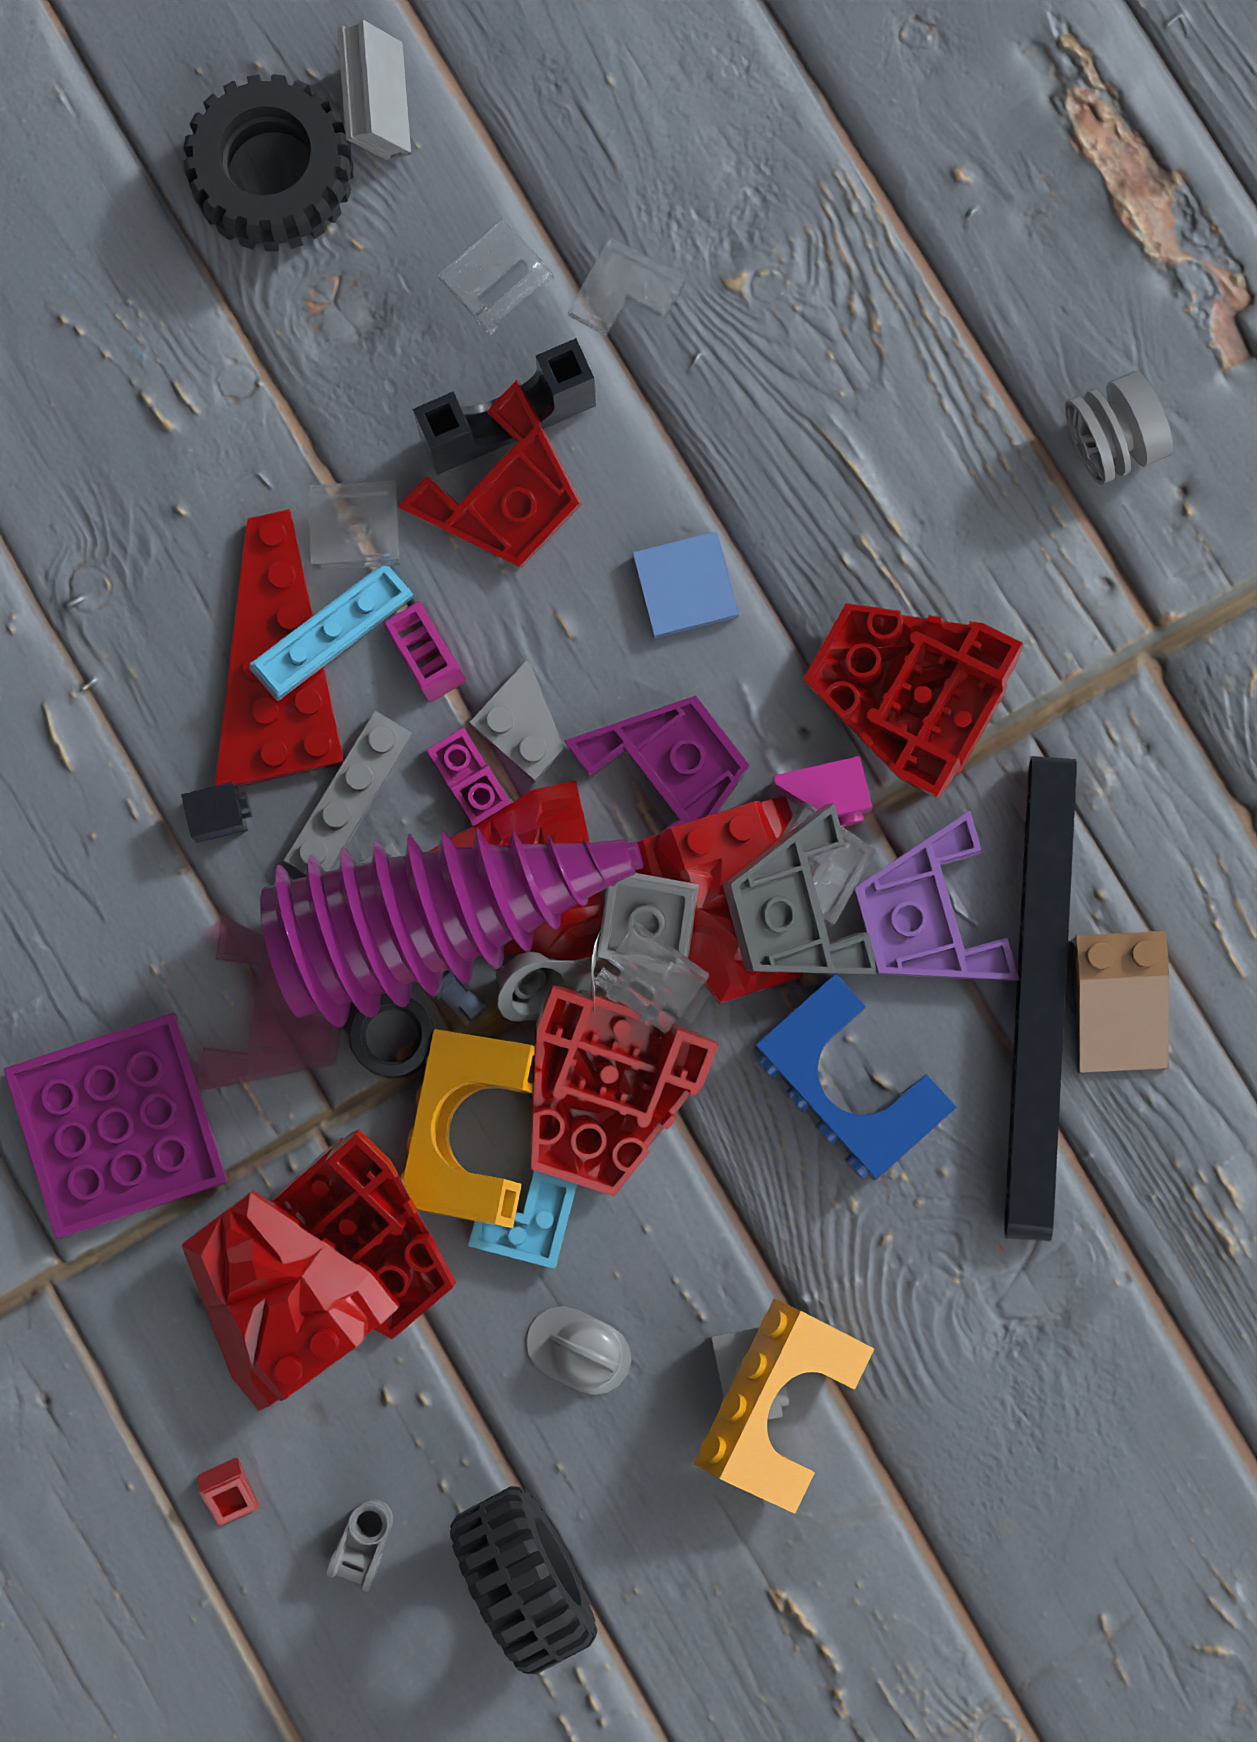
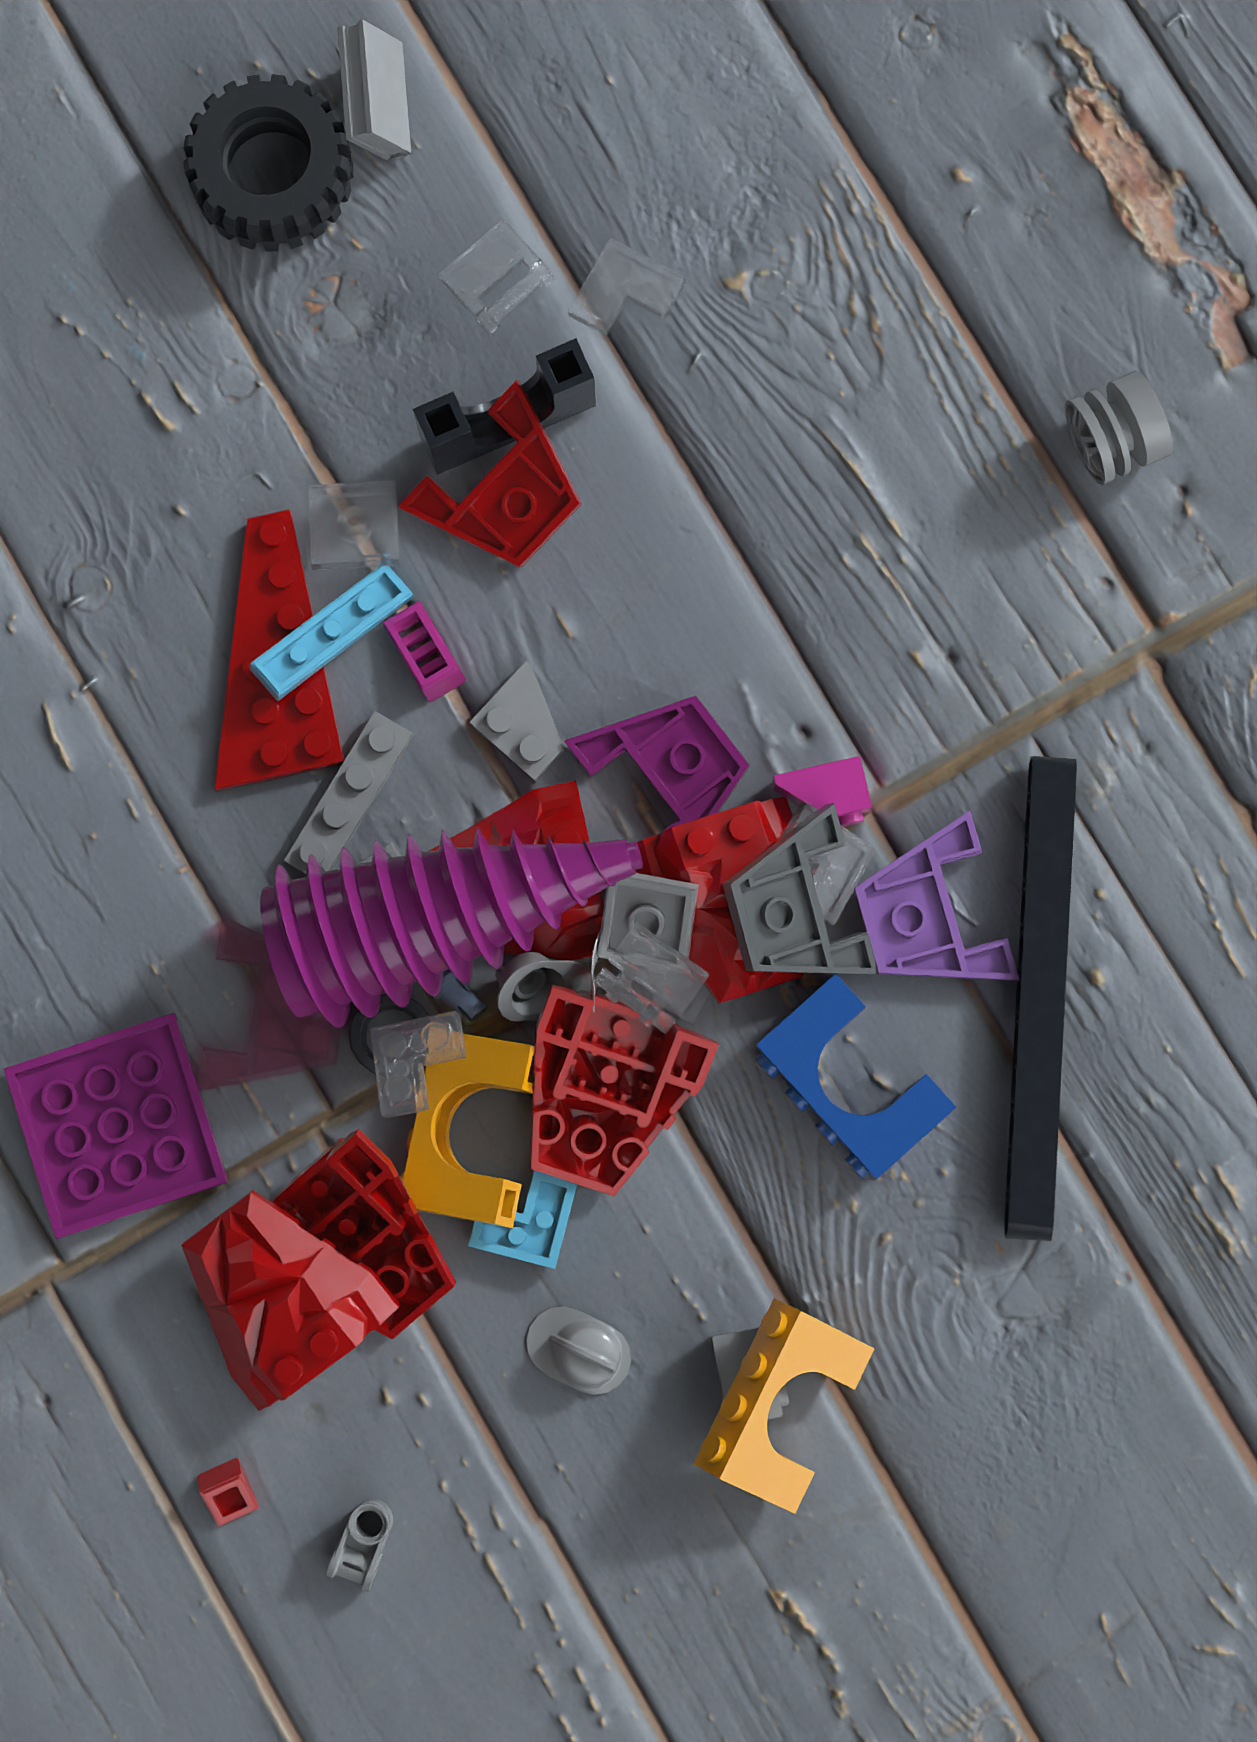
black brick [181,782,253,843] -> none
dark pink slope [425,727,511,826] -> none
black tyre [450,1486,597,1675] -> none
medium blue tile [633,531,739,639] -> none
red wedge [803,603,1023,799] -> none
medium nougat slope [1070,931,1169,1073] -> none
none -> clear plate [370,1011,466,1118]

